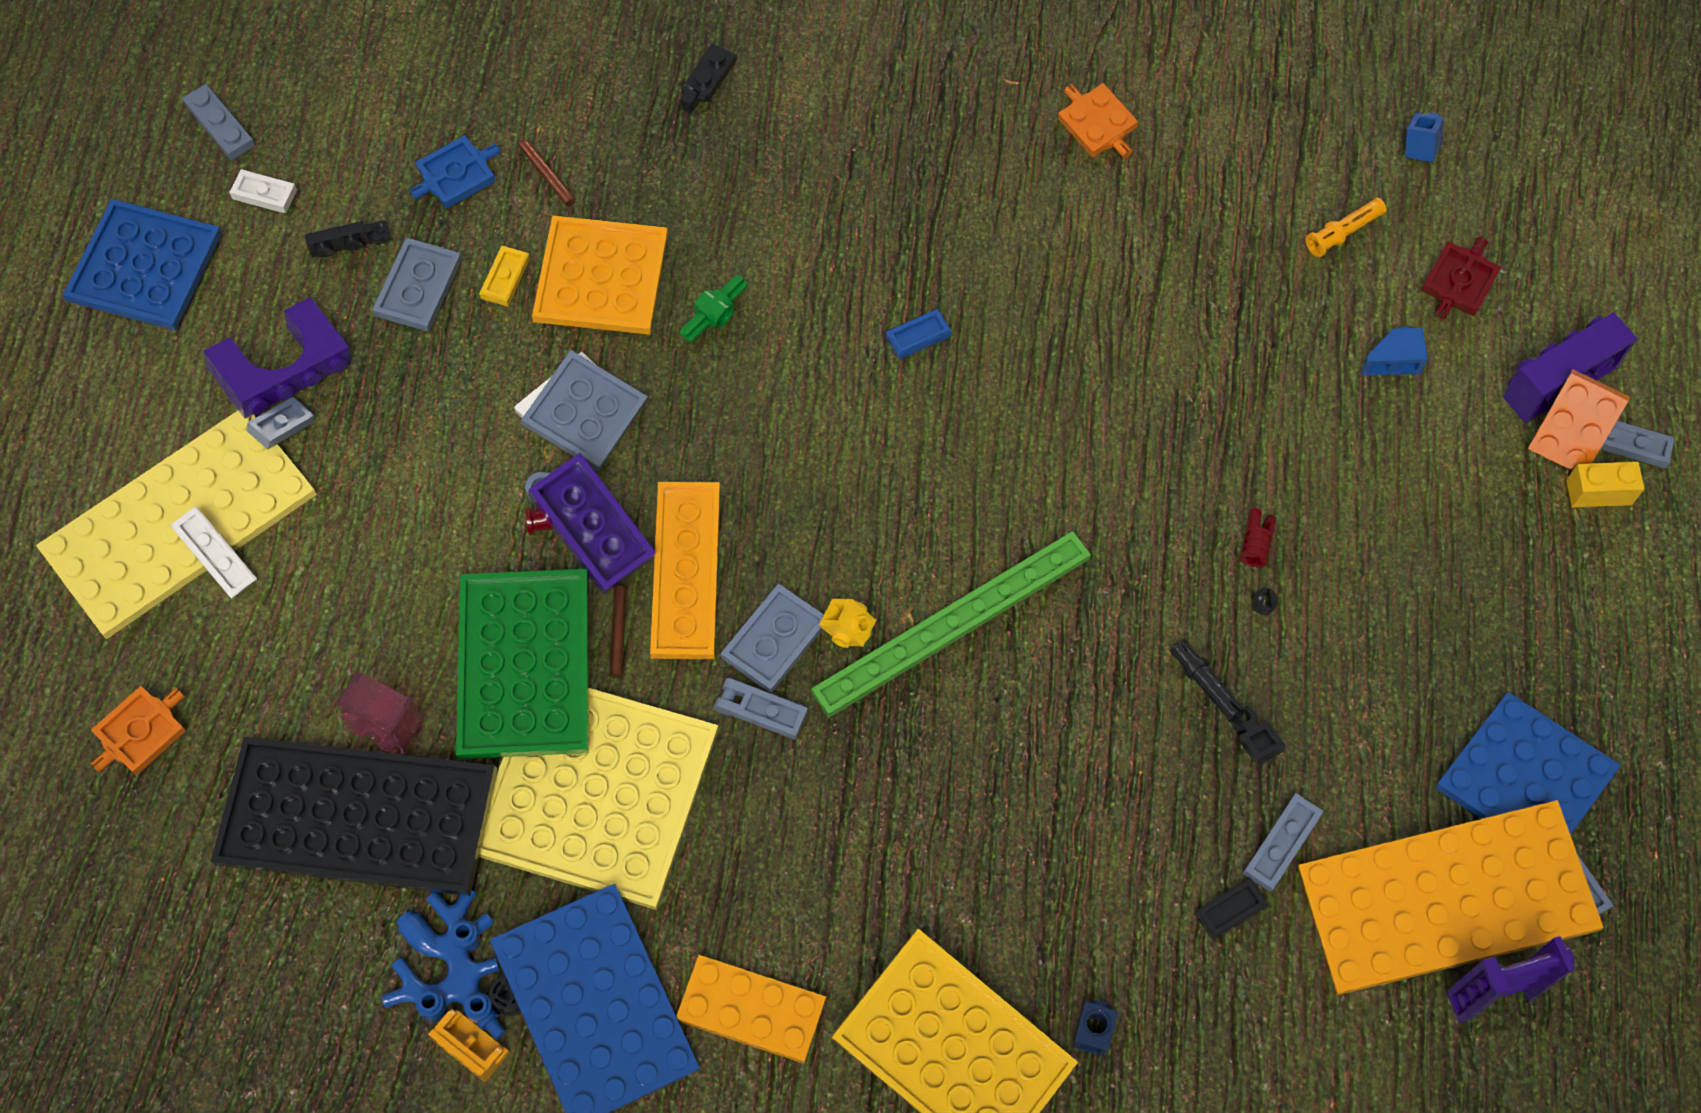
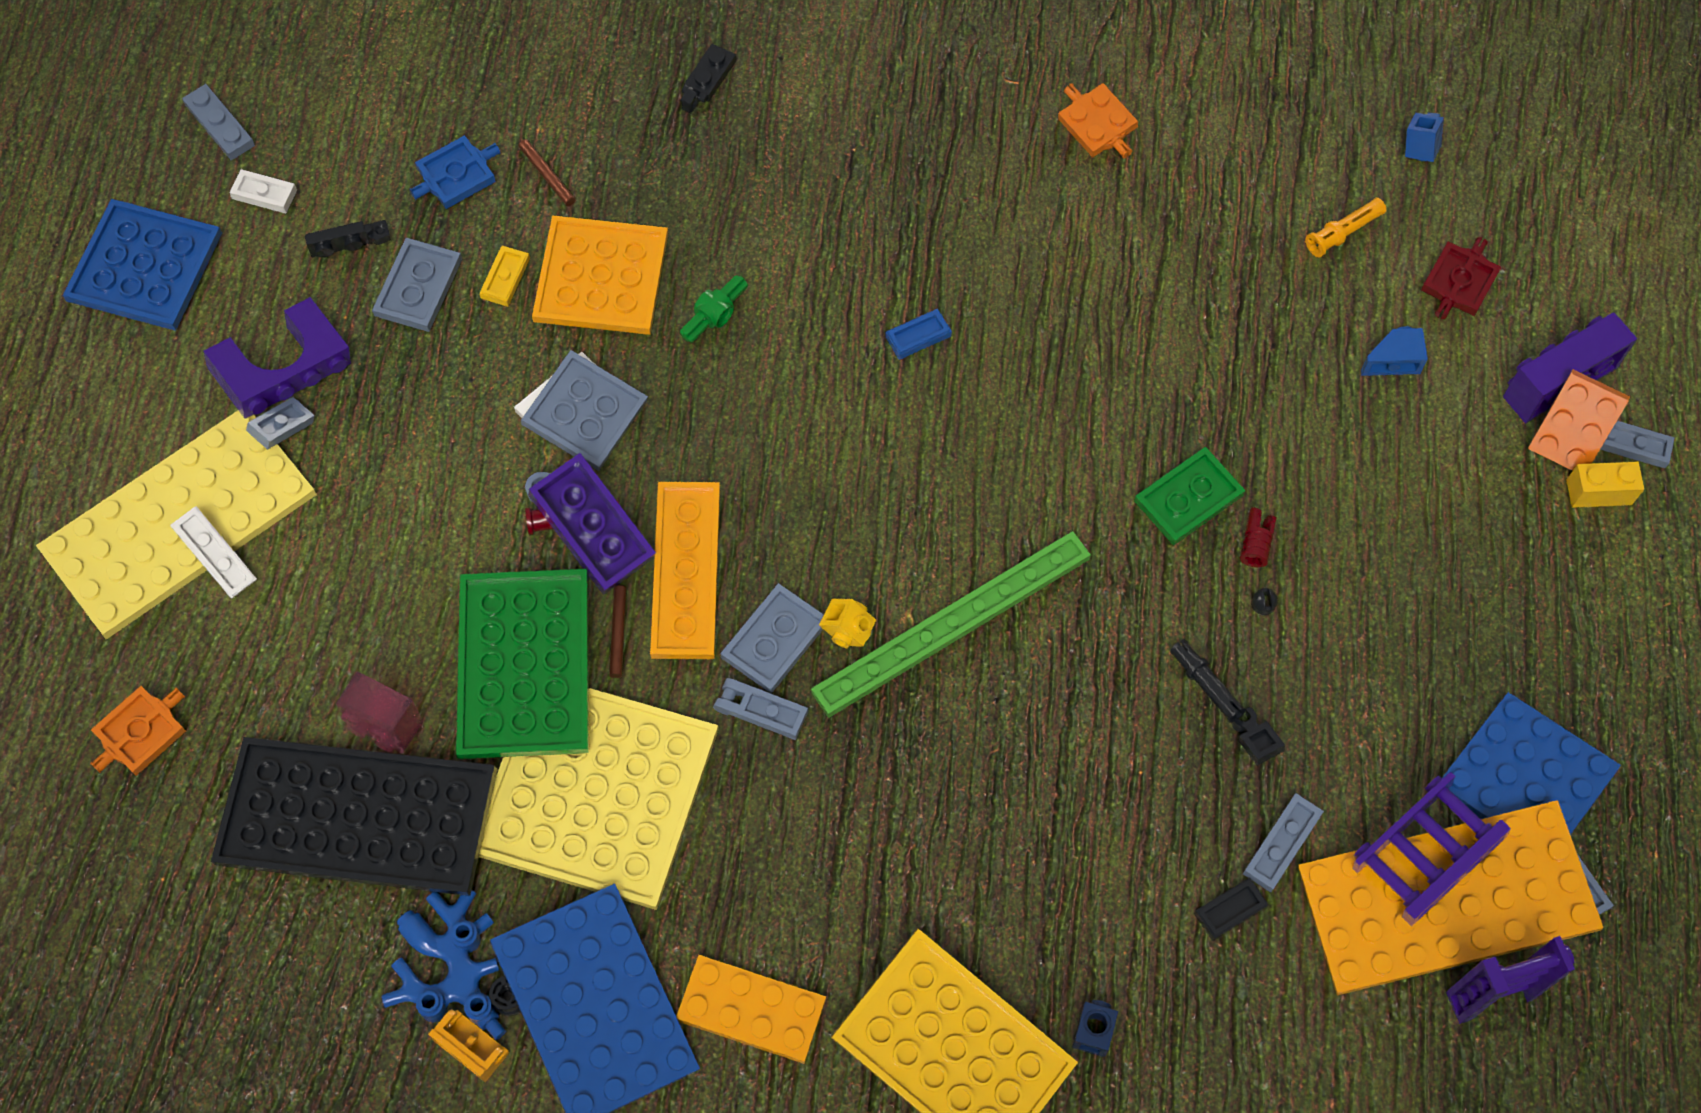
none -> green plate [1134,447,1246,546]
none -> dark purple fence [1353,772,1511,927]

